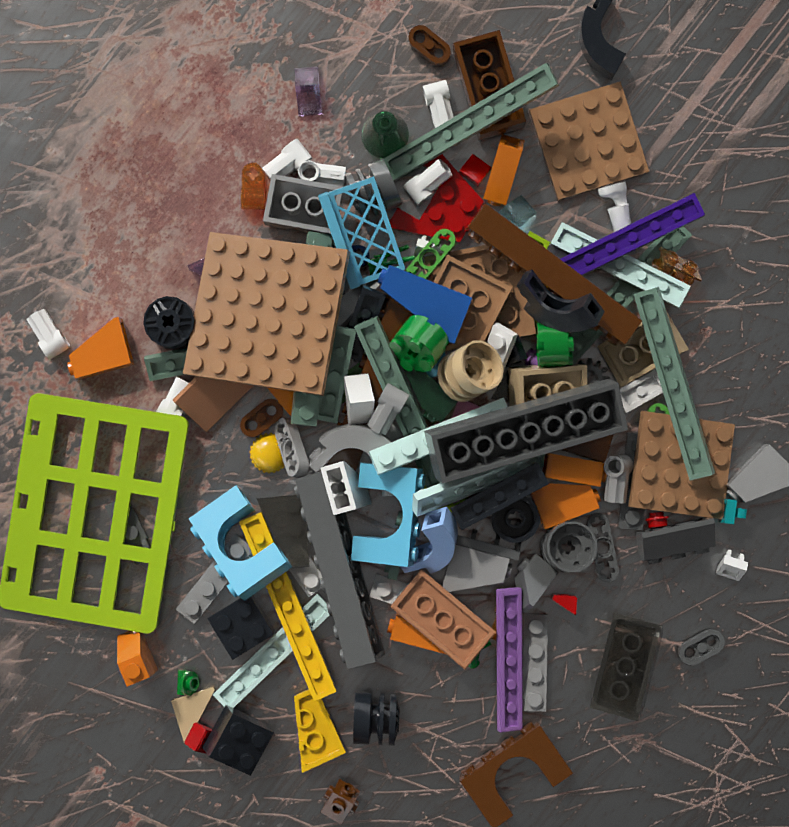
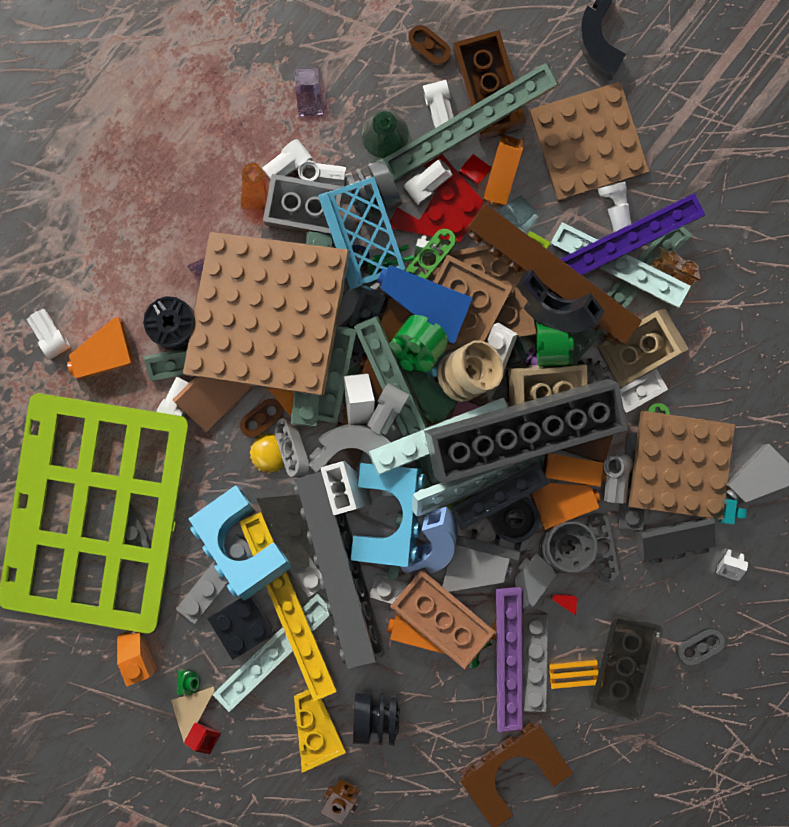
black brick [203,705,274,776] -> none
sand green plate [634,287,715,480] -> none
red plate [646,512,669,528] -> none
none -> light orange tile [548,660,600,689]

